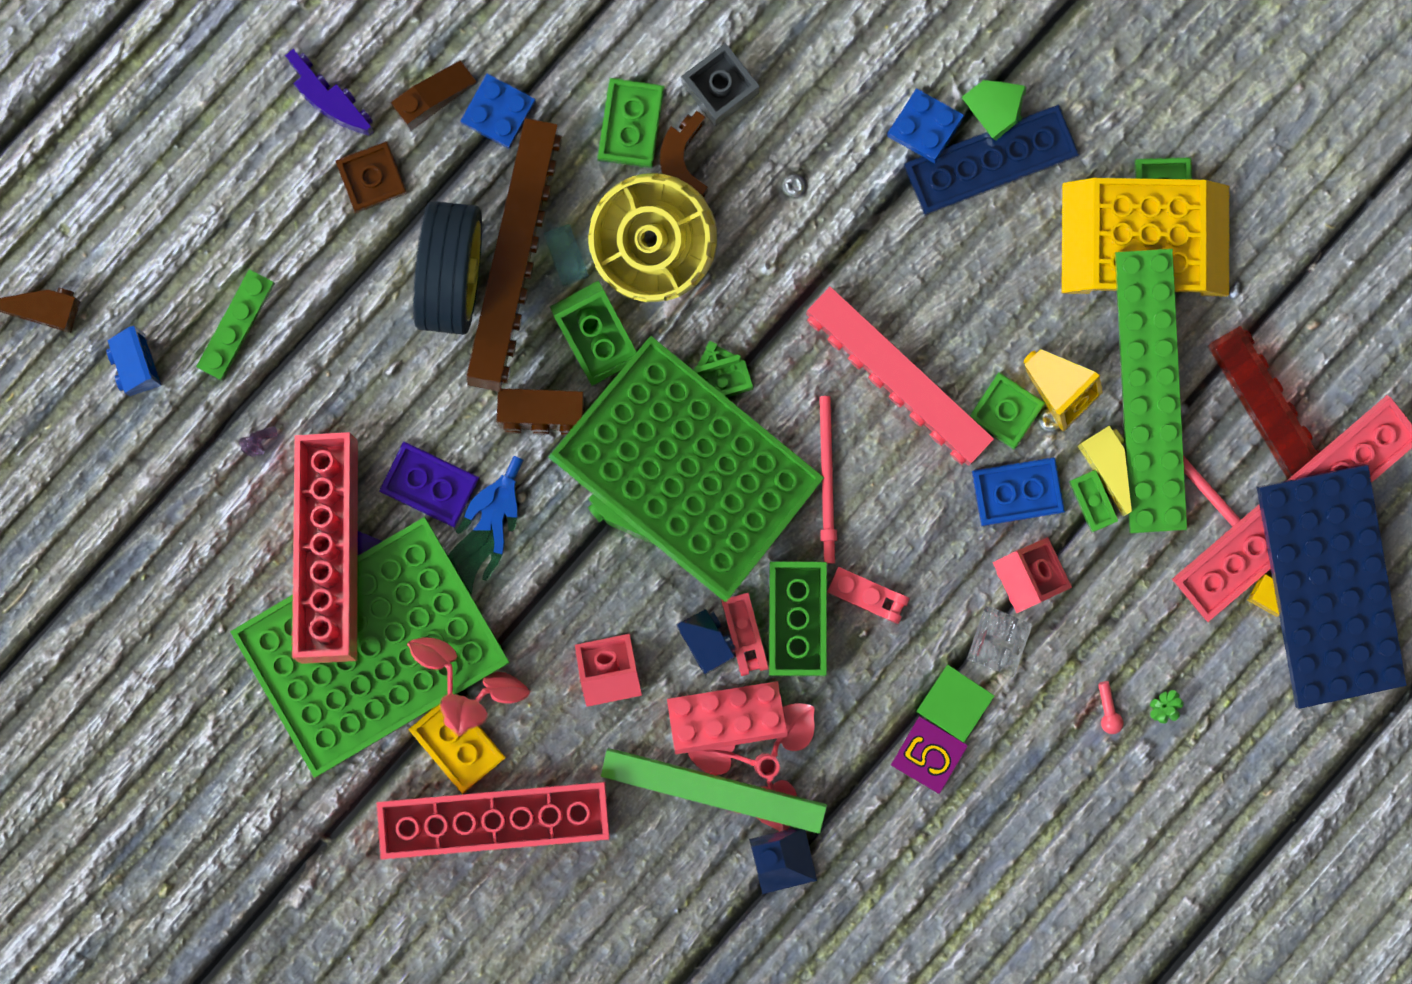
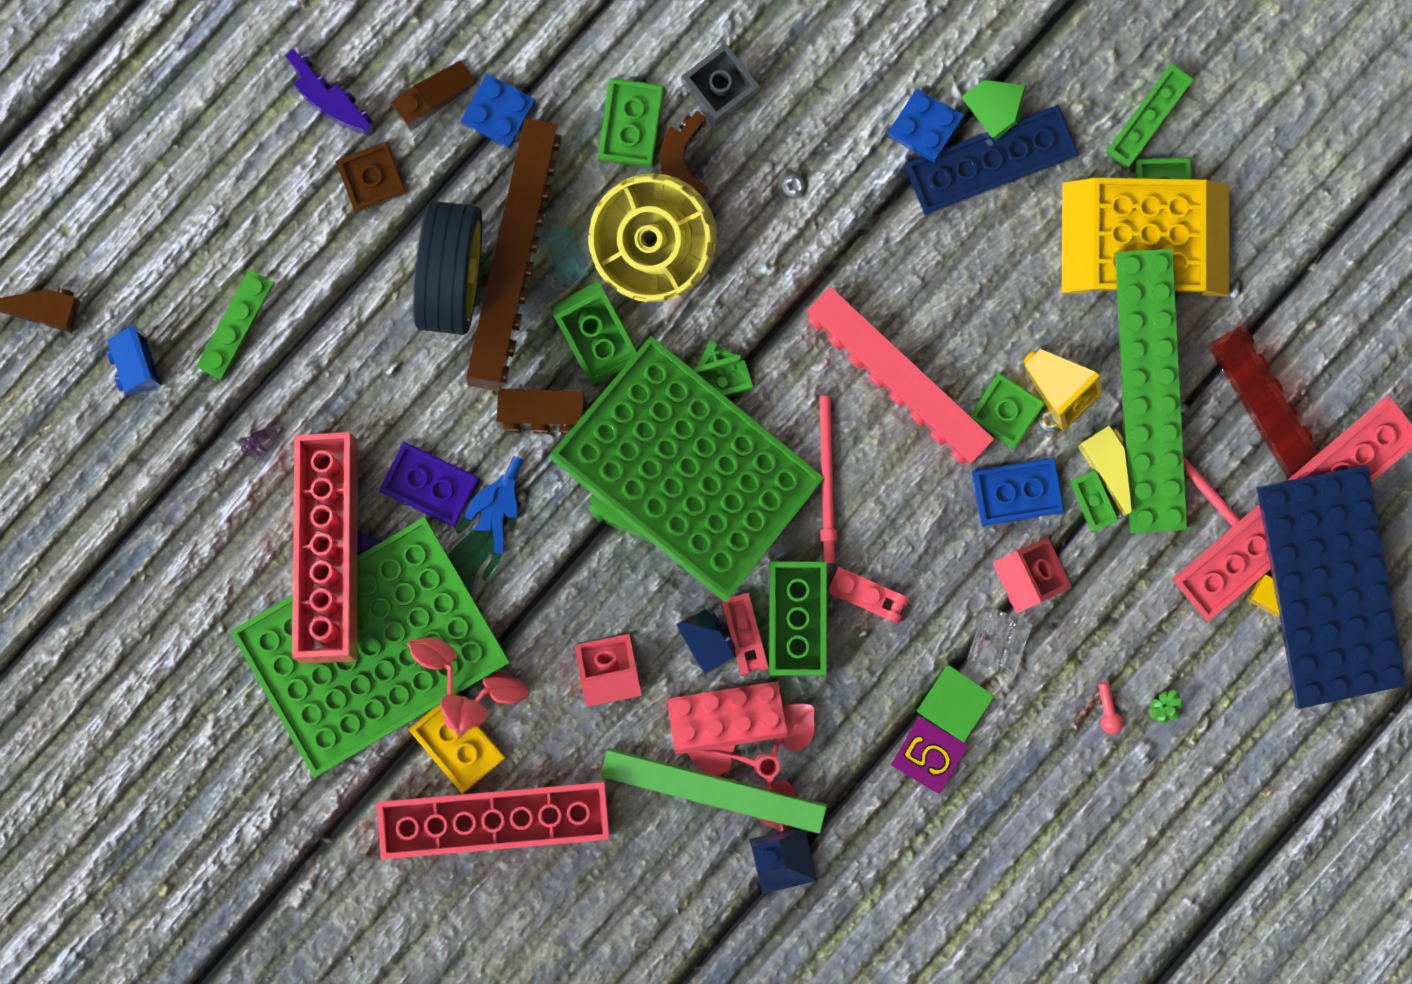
none -> bright green plate [1105,63,1193,169]

